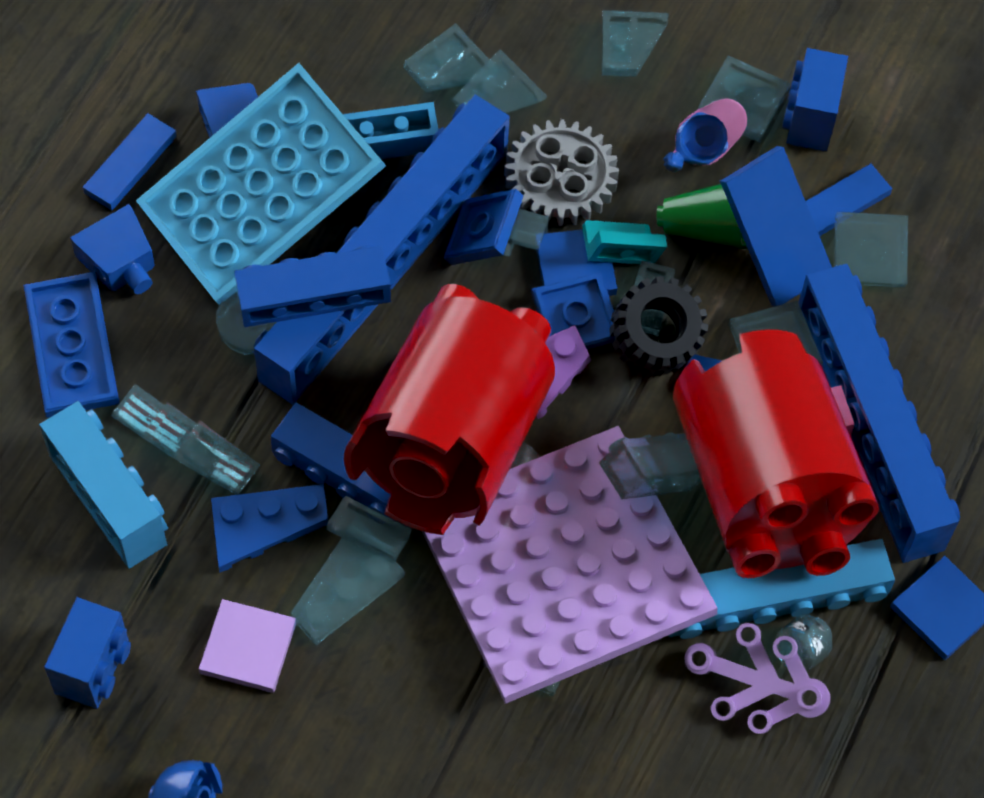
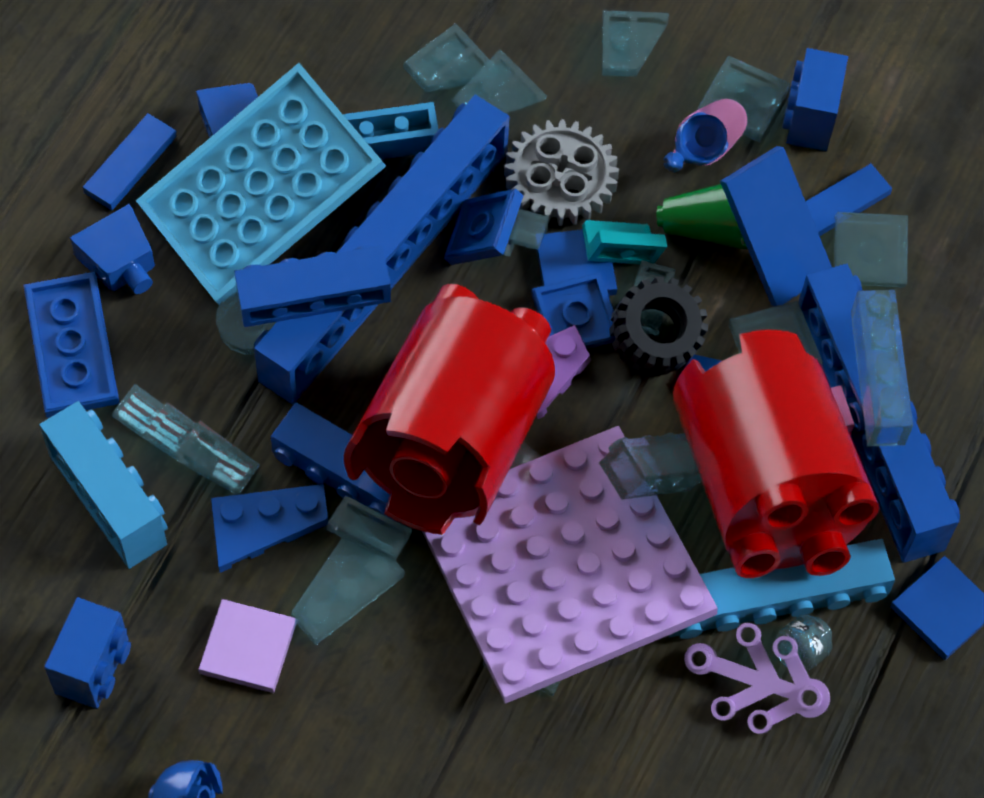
none -> clear light blue brick [851,290,913,446]

